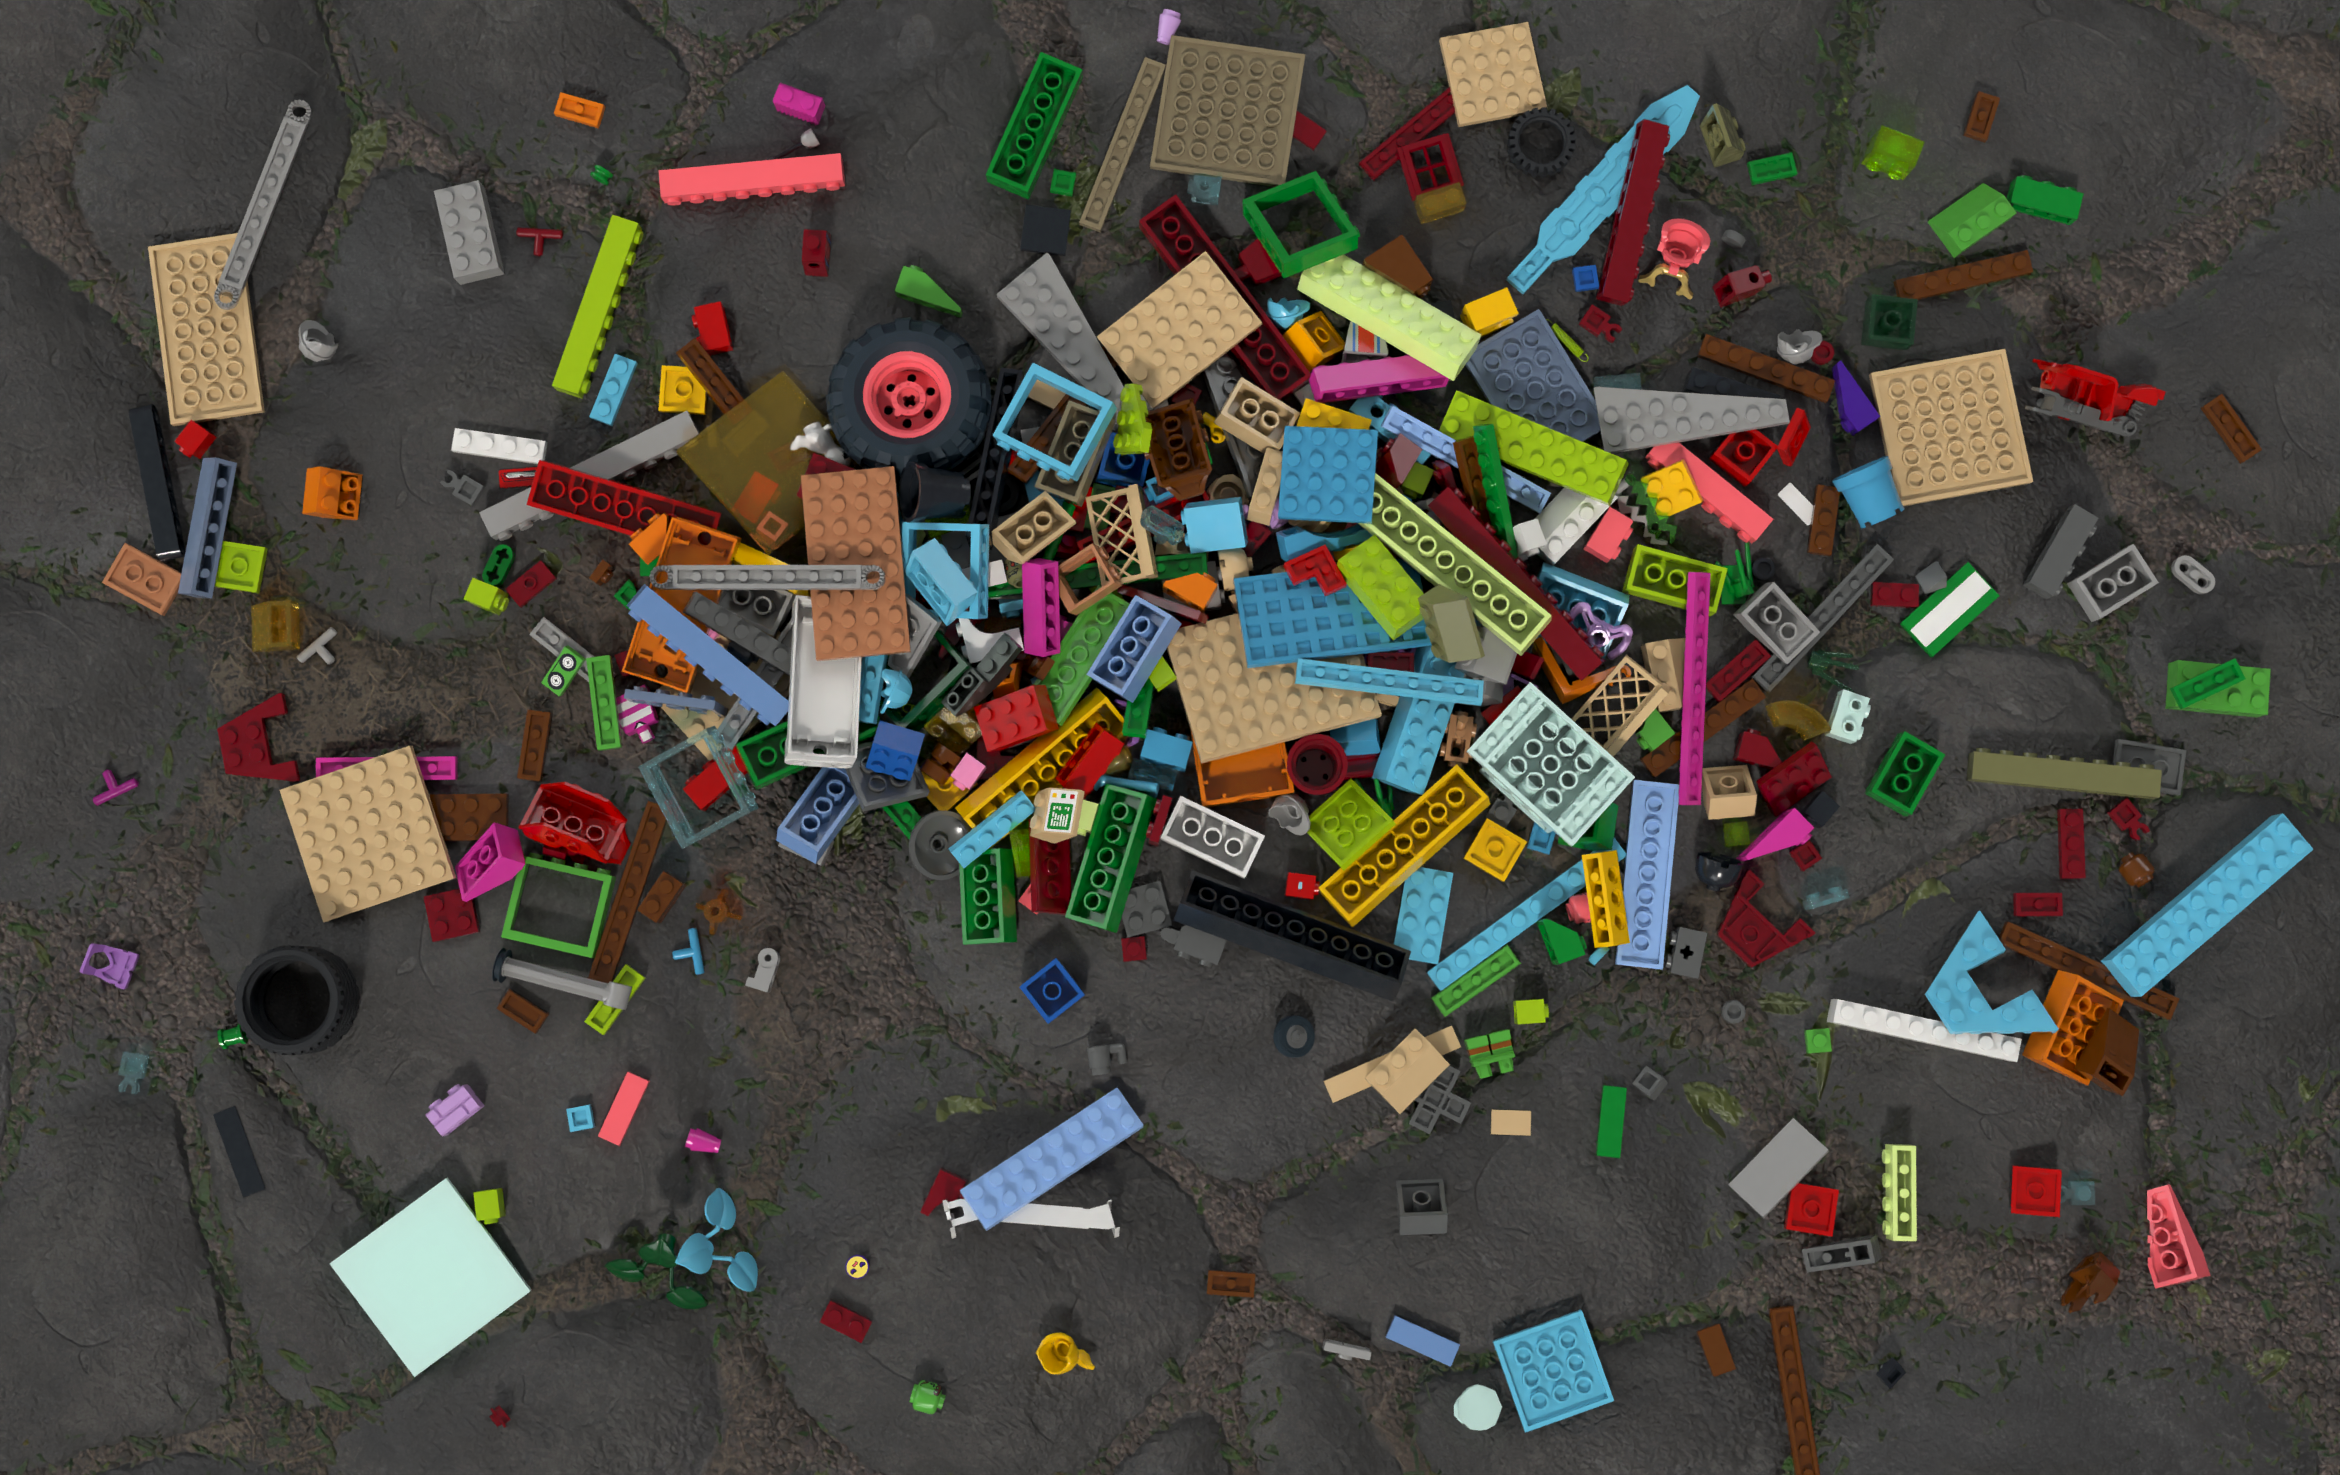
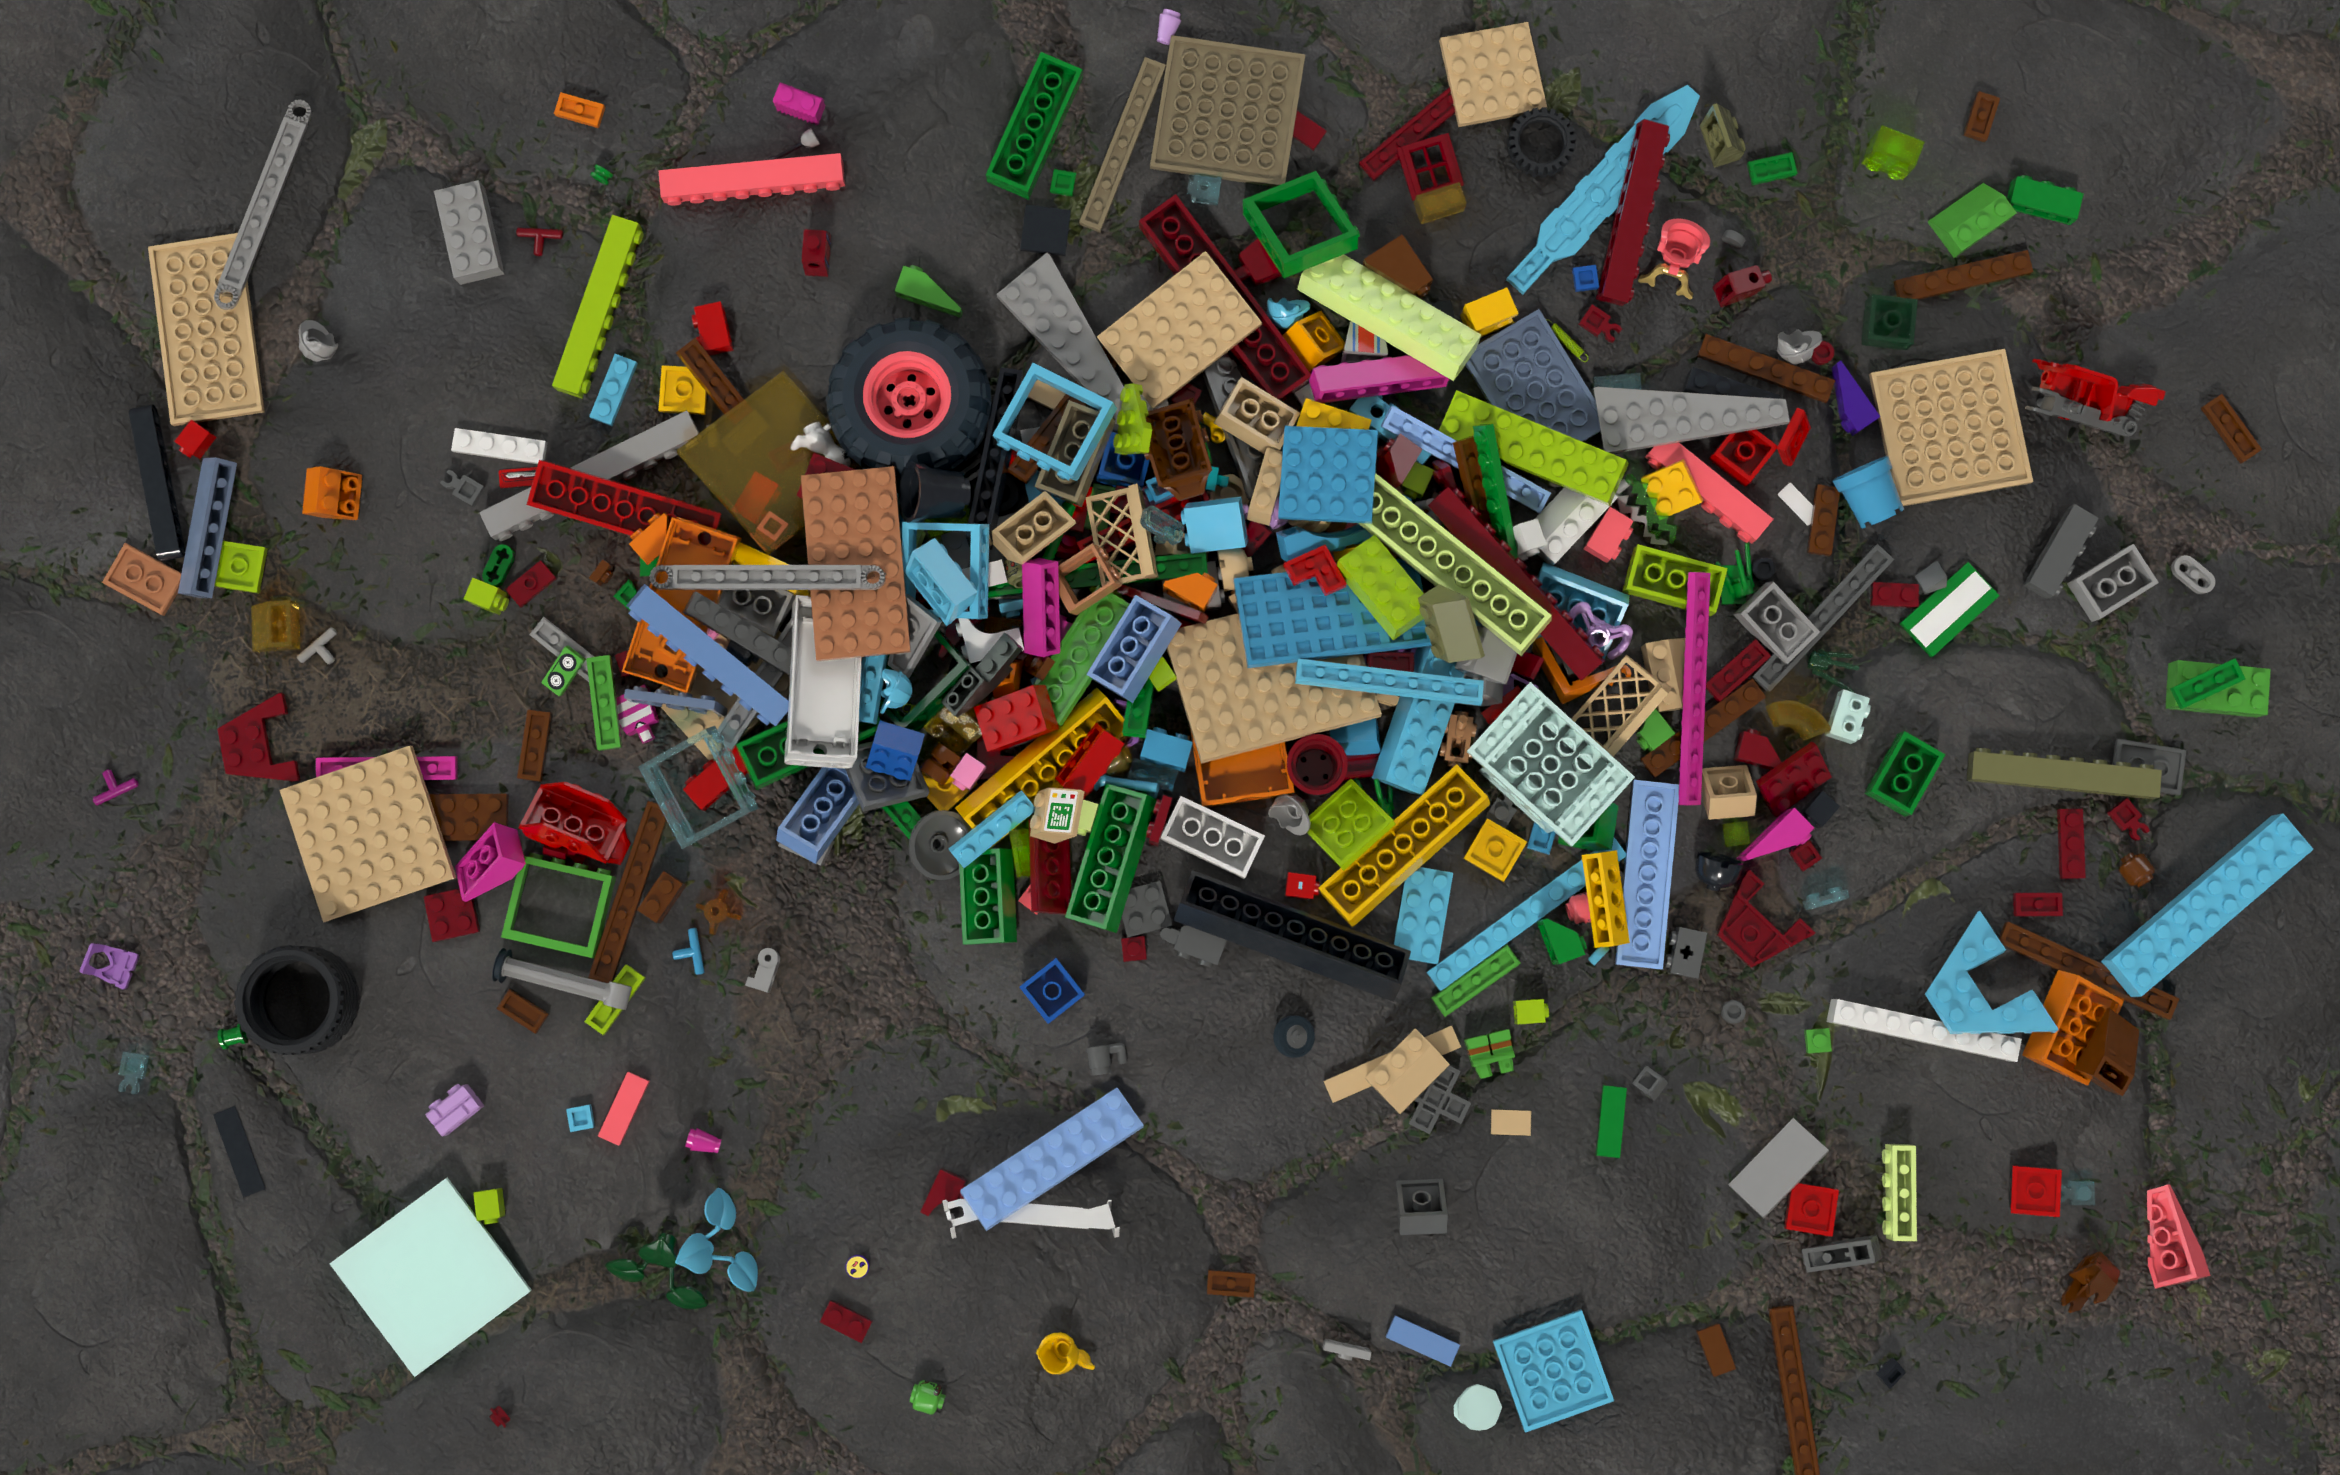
none -> teal tile [1205,466,1229,493]

